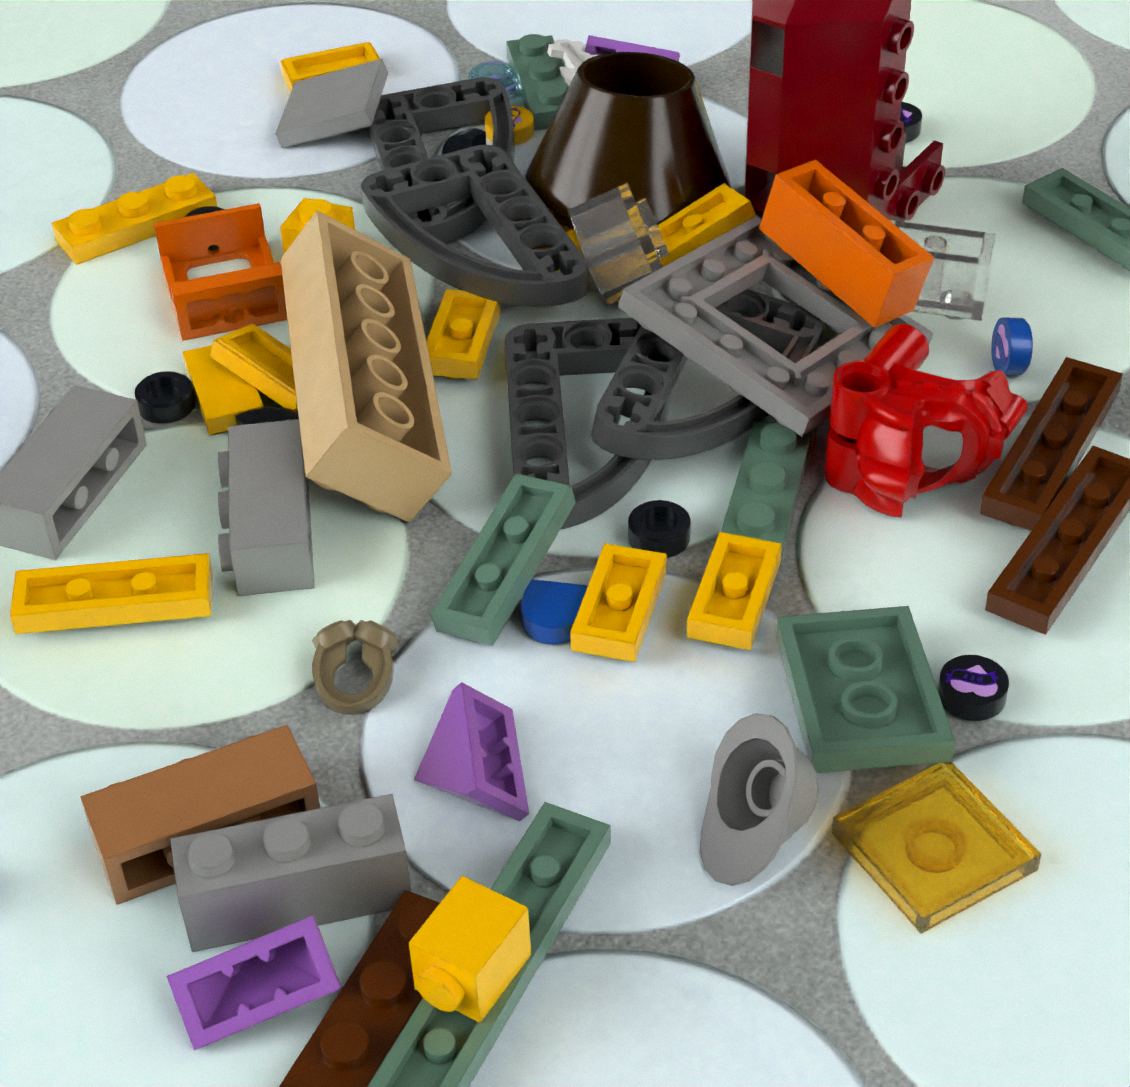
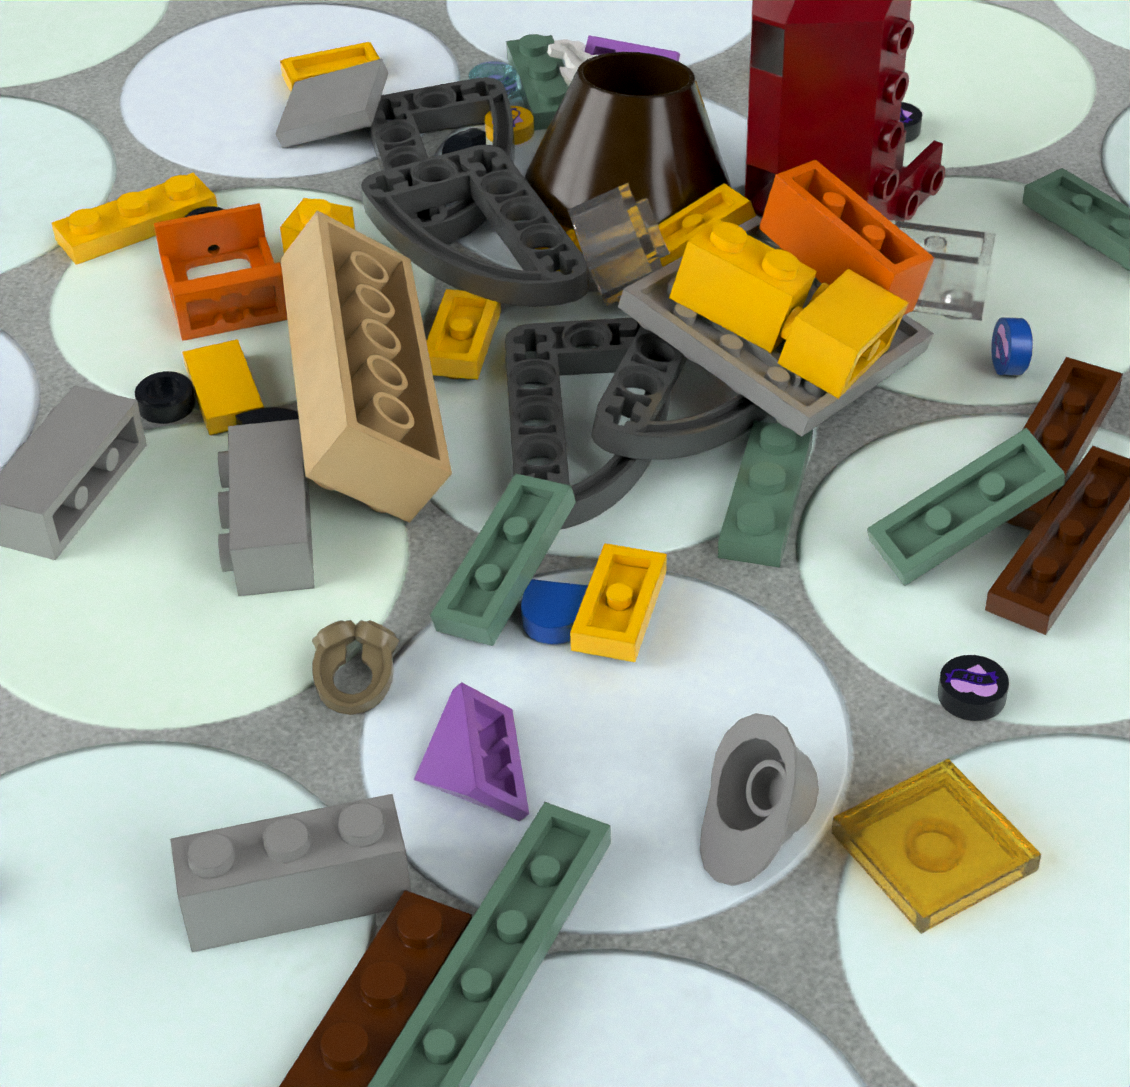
yellow plate [10,553,213,634] -> none
medium nougat brick [80,724,320,905] -> none
medium lavender slope [166,915,342,1050] -> none
yellow tile [210,324,298,411] -> none
yellow brick [409,876,531,1023] -> none
black tile [628,500,691,558] -> none
yellow plate [687,532,782,651] -> none
sand green plate [776,606,955,773] -> none
red helmet [824,324,1028,518] -> none
none -> yellow brick [669,217,817,353]
none -> yellow brick [777,269,909,399]
none -> sand green plate [867,428,1065,586]

